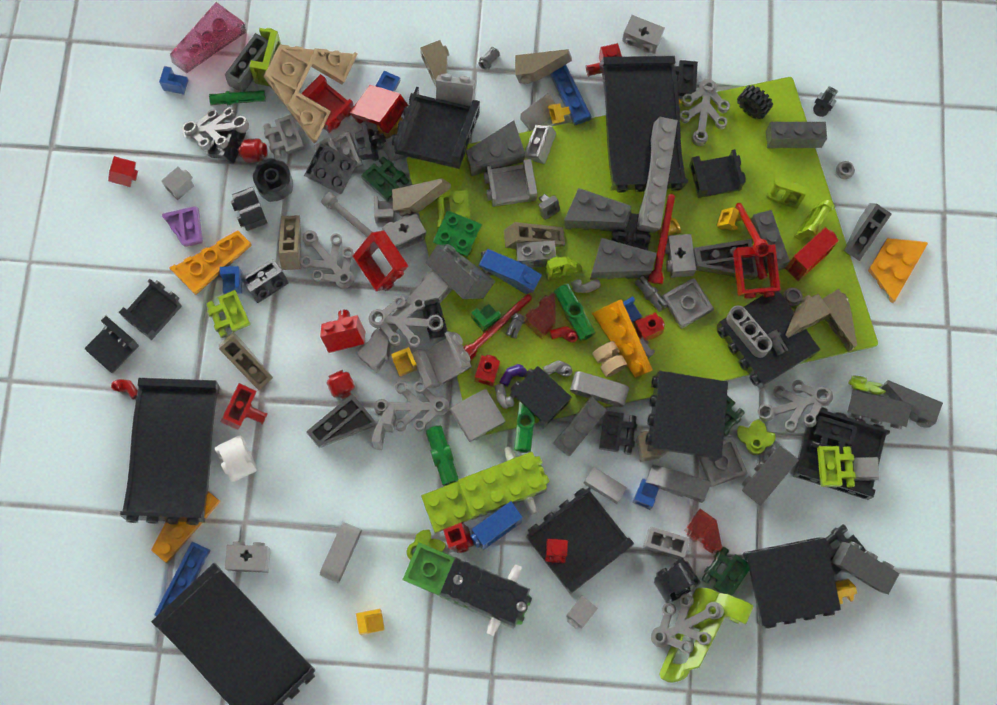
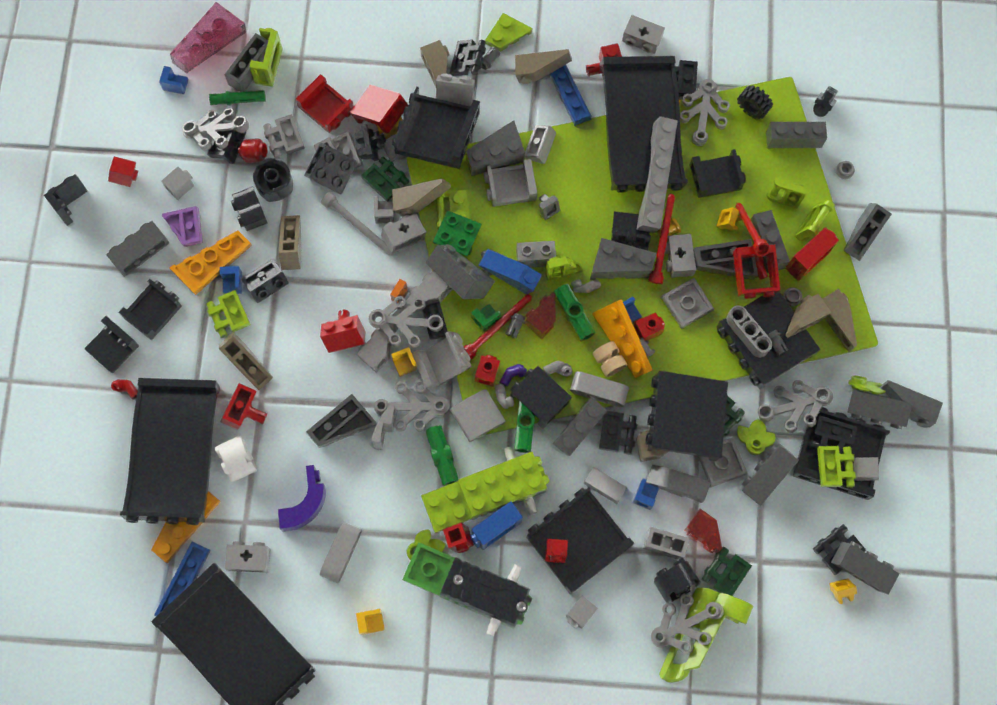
tan wing [263,44,358,143] -> none
light grey plant [300,230,354,289] -> none
red head [326,370,355,400] -> none
red window [352,230,408,292] -> none
blue panel [376,71,401,92] -> none
dark tan slope [504,222,565,249] -> none
light grey slope [520,93,555,131] -> none
yellow tile [548,103,571,124] -> none
red arm [549,326,578,343] -> none
dark grey wedge [564,188,631,231] -> none
dark grey pin [634,276,668,312] -> none
black panel [743,537,841,628] -> none
light orange wing [868,238,928,303] -> none
none -> black bracket [44,174,88,226]
none -> dark grey brick [106,221,169,277]
none -> dark purple arch [278,465,326,532]
none -> orange plate [390,279,408,304]
none -> black plate [449,39,486,76]
none -> lime wing [485,13,533,52]

